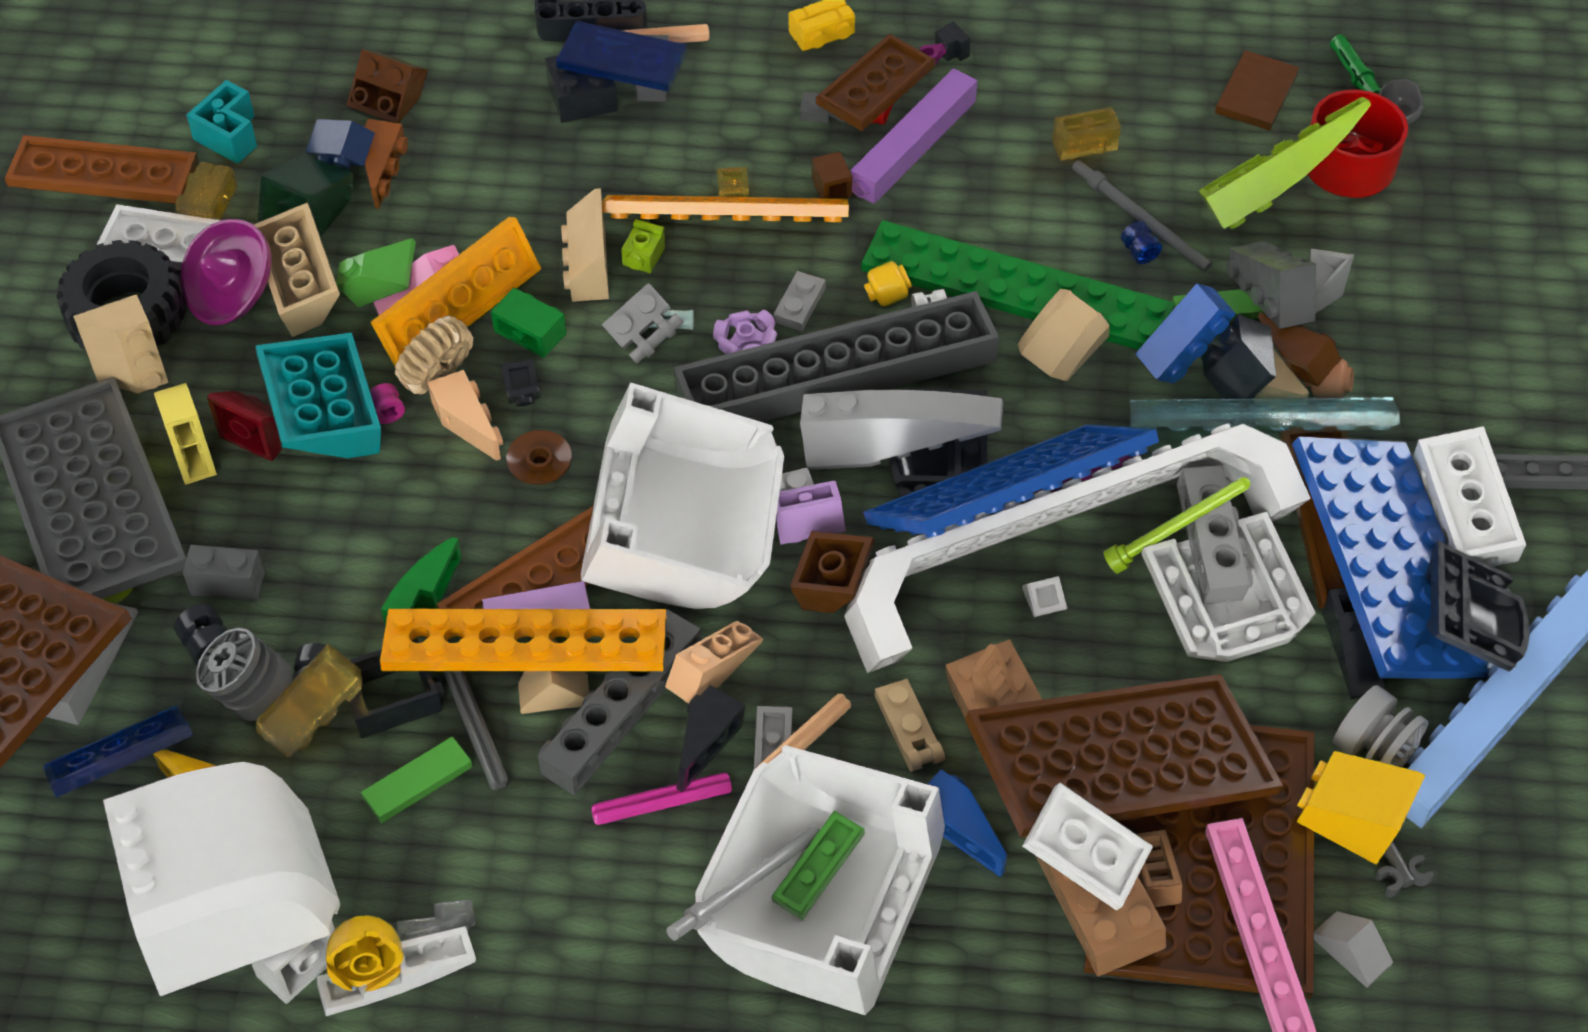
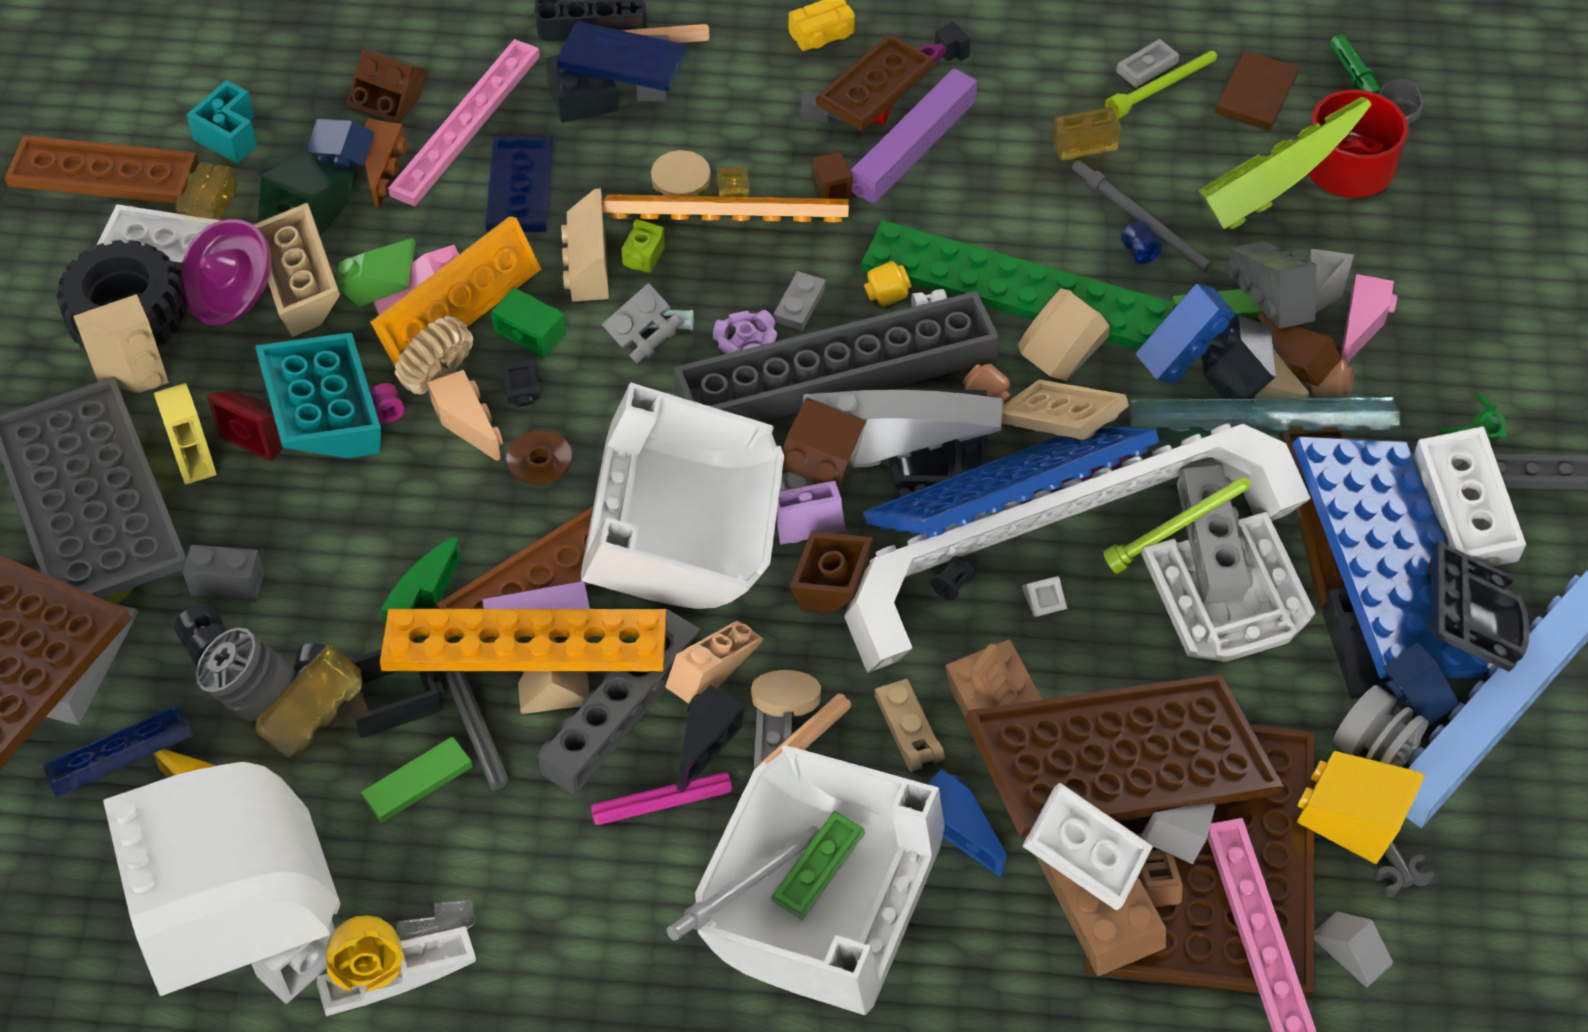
none -> bright pink plate [388,39,540,206]
none -> clear blue tile [485,137,553,232]
none -> tan tile [651,150,711,196]
none -> tan tile [751,670,821,717]
none -> reddish brown slope [782,397,867,491]
none -> black bush [931,556,975,601]
none -> nougat head [962,364,1011,405]
none -> tan plate [1002,379,1129,440]
none -> lime piece [1105,51,1217,120]
none -> light grey plate [1116,39,1180,88]
none -> light grey slope [1141,803,1215,864]
none -> bright pink slope [1340,274,1397,362]
none -> dark blue brick [1383,643,1459,727]
none -> green plant [1439,393,1506,442]

